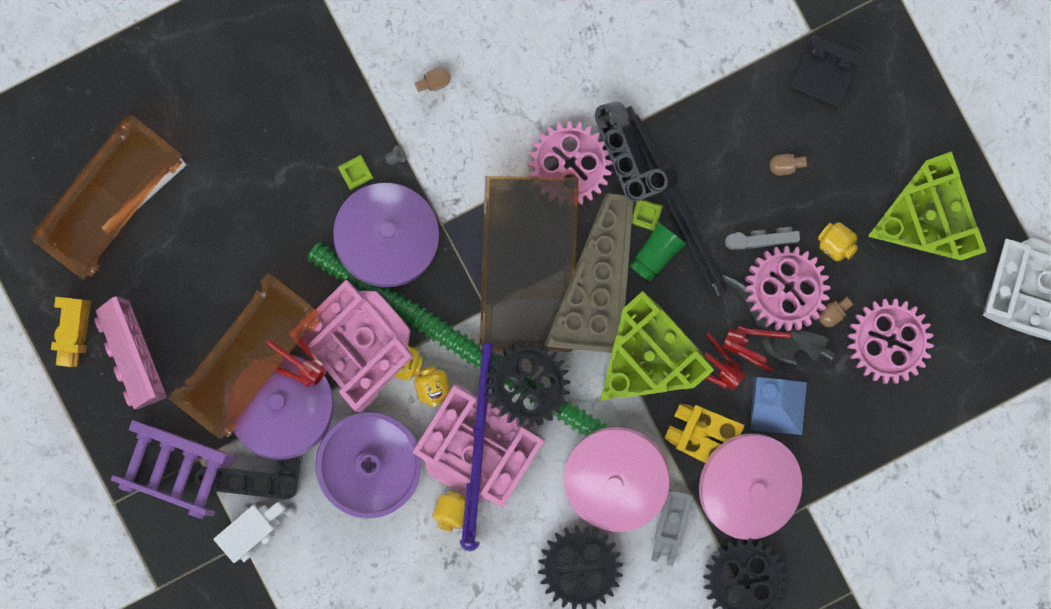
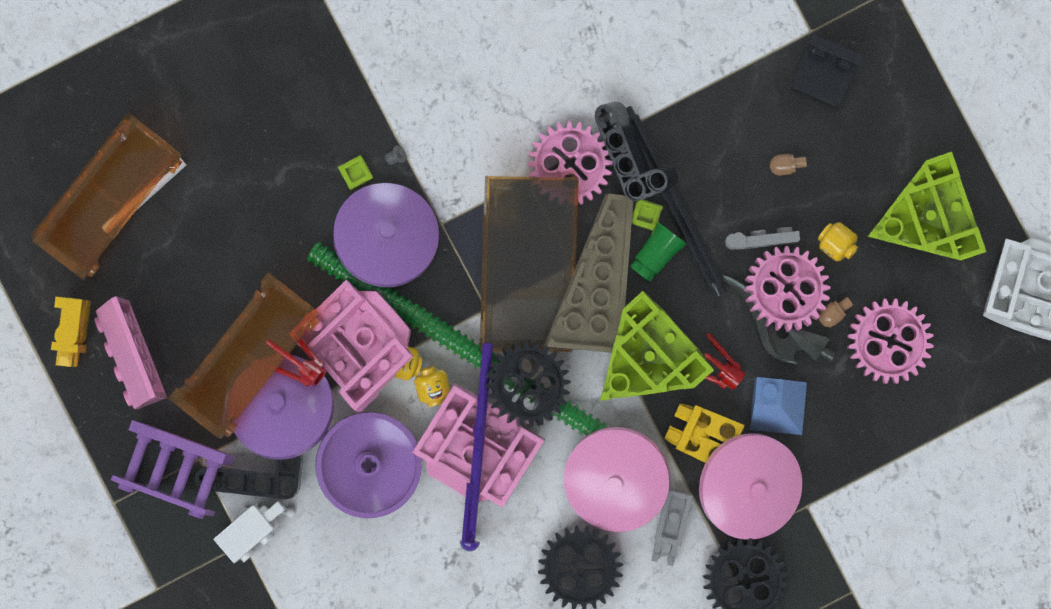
medium nougat cylinder [414,67,451,92] -> none
yellow head [432,491,466,532] -> none
red plant [723,326,792,373] -> none

